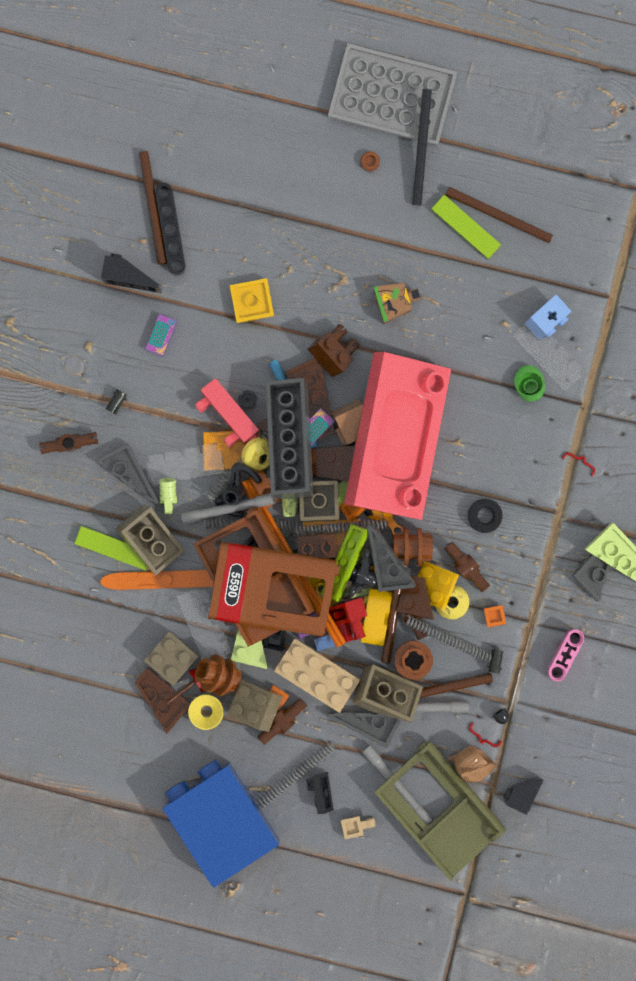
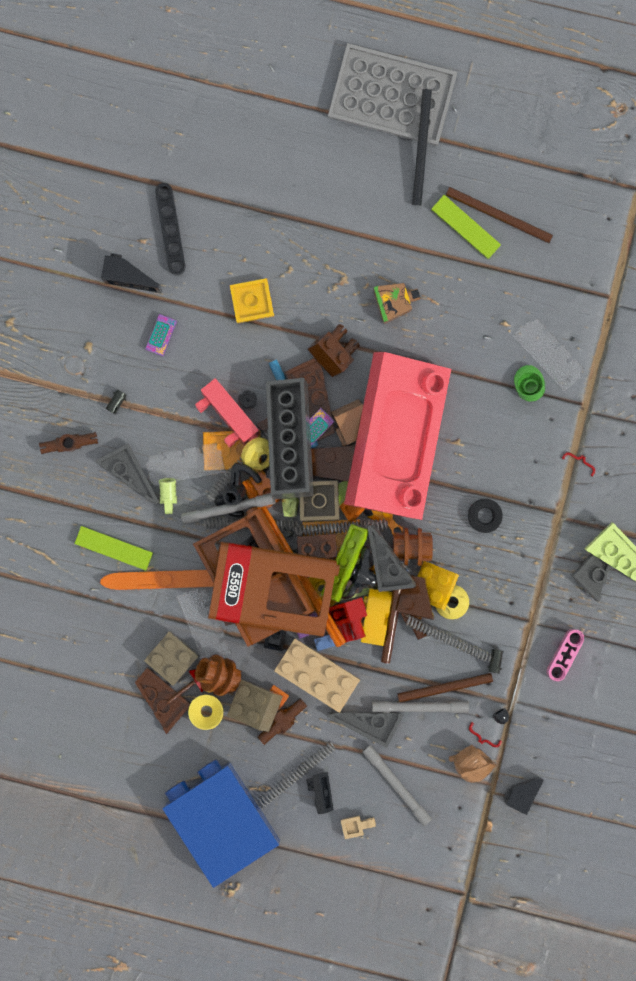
dark tan slope [115,504,184,576] -> none
reddish brown piece [139,151,167,265] -> none
yellowish green wing [231,630,267,669] -> none
dark tan slope [353,664,423,723] -> none
dark orange tile [361,151,380,172] -> none
olive piece [374,741,507,881] -> none
dark orange piece [394,640,433,679] -> none
reddish brown pin [444,541,490,592] -> none
orange plate [483,605,506,627] -> none
light blue brick [524,295,572,340] -> none

